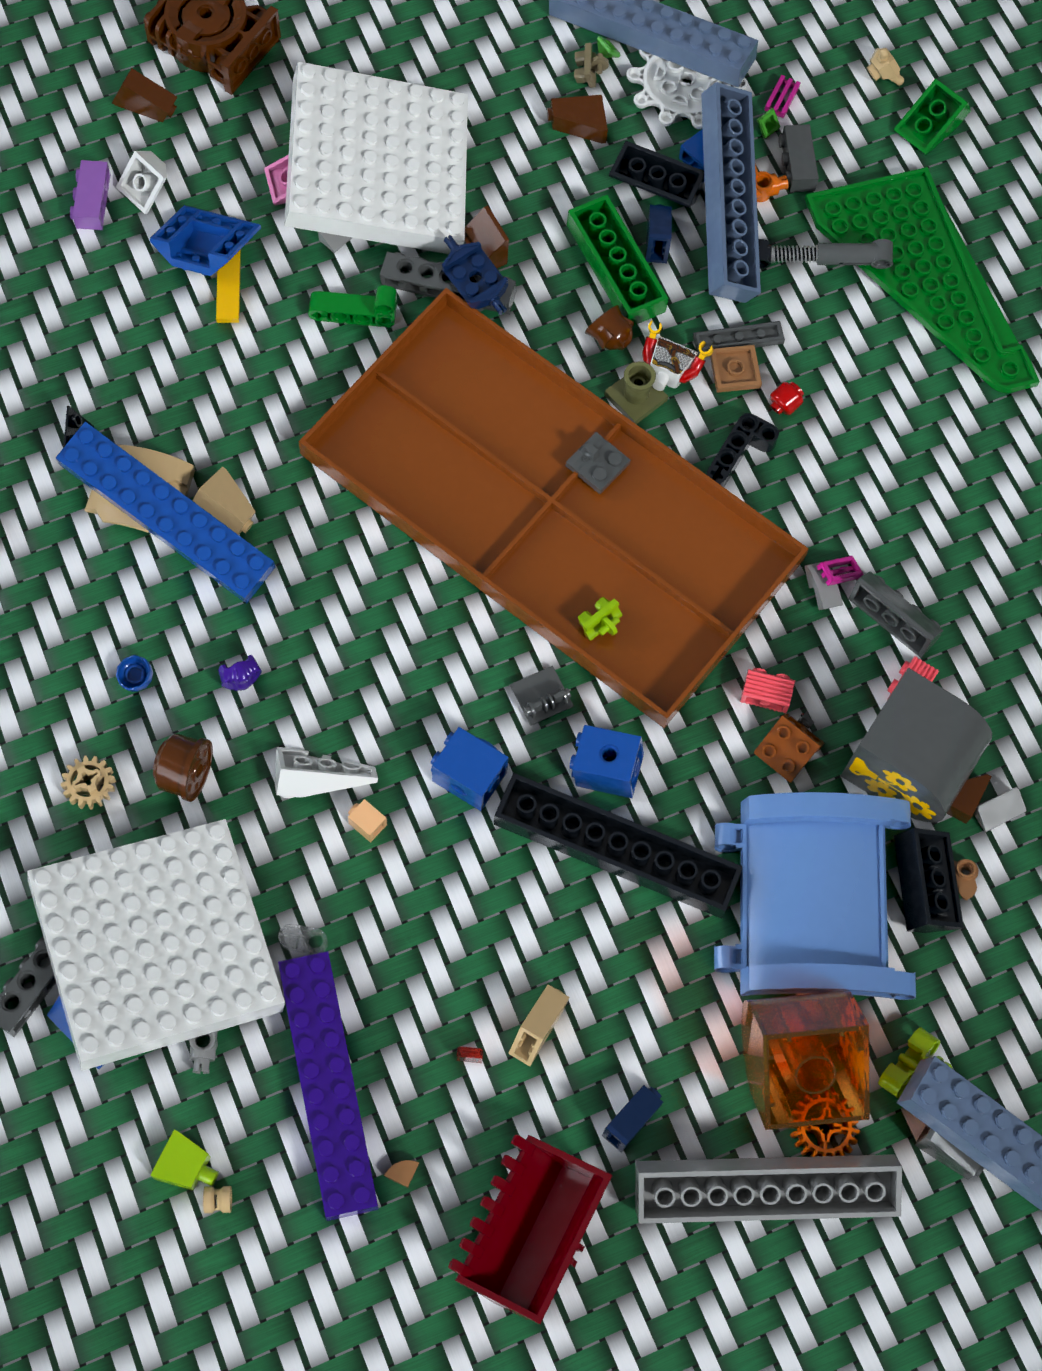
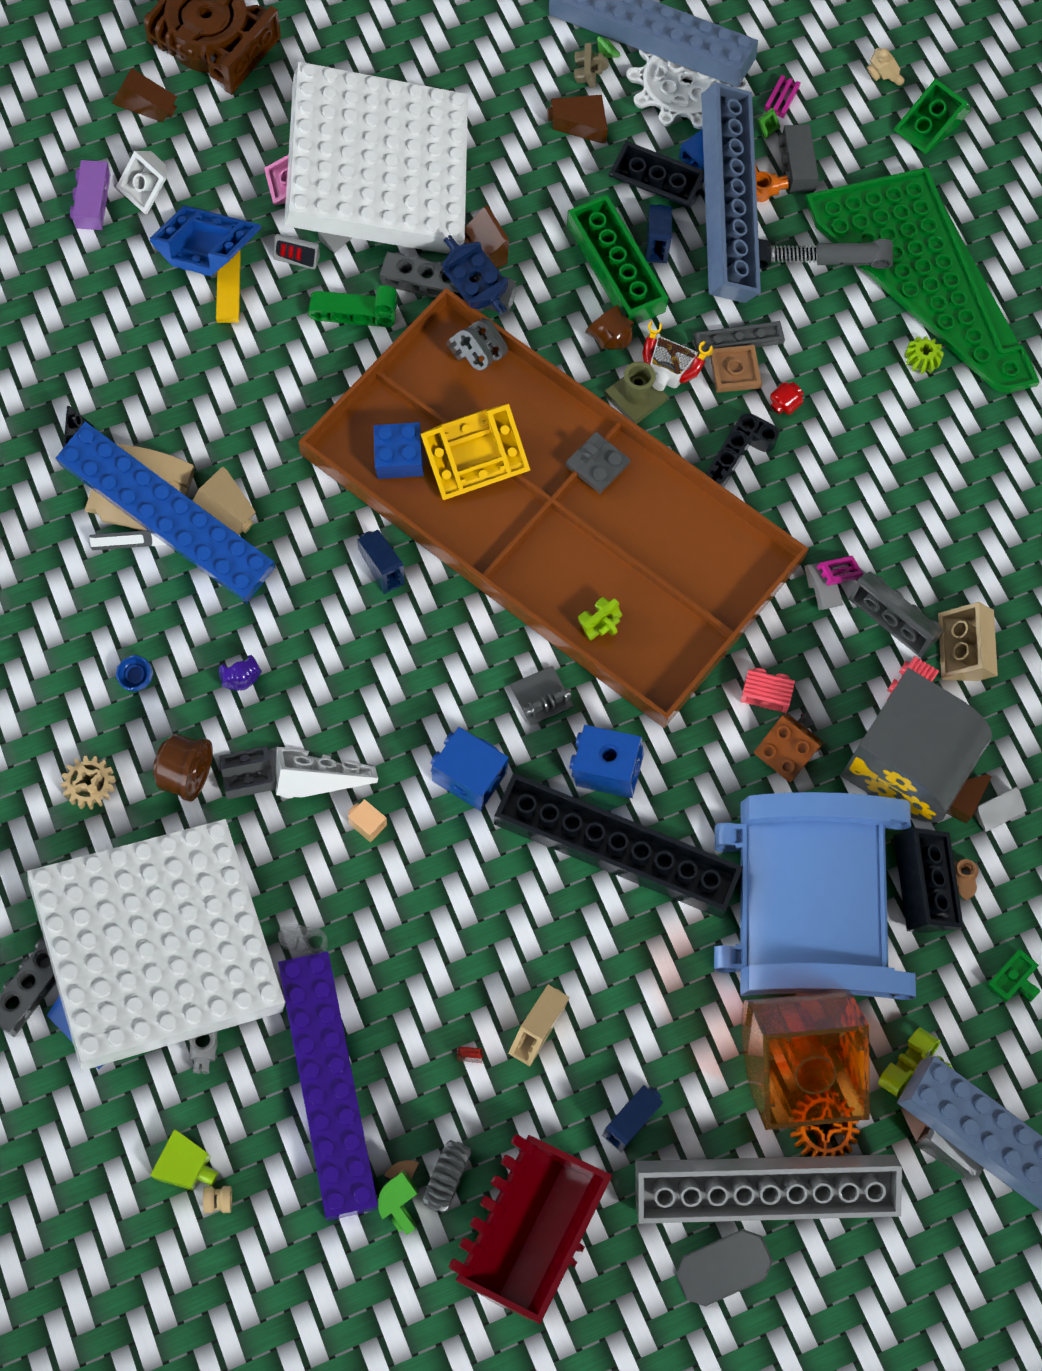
none -> sticker [89,530,167,550]
none -> dark grey slope [219,746,276,799]
none -> slope [273,234,320,269]
none -> dark blue slope [357,530,405,594]
none -> blue brick [373,422,424,479]
none -> bright green brick [378,1169,419,1235]
none -> yellow slope [421,404,530,500]
none -> dark grey gear [423,1140,471,1213]
none -> dark grey piece [446,318,508,370]
none -> dark grey shield [676,1229,773,1306]
none -> lime gear [904,335,944,375]
none -> tan slope [938,602,998,681]
none -> green plate [987,949,1040,1003]

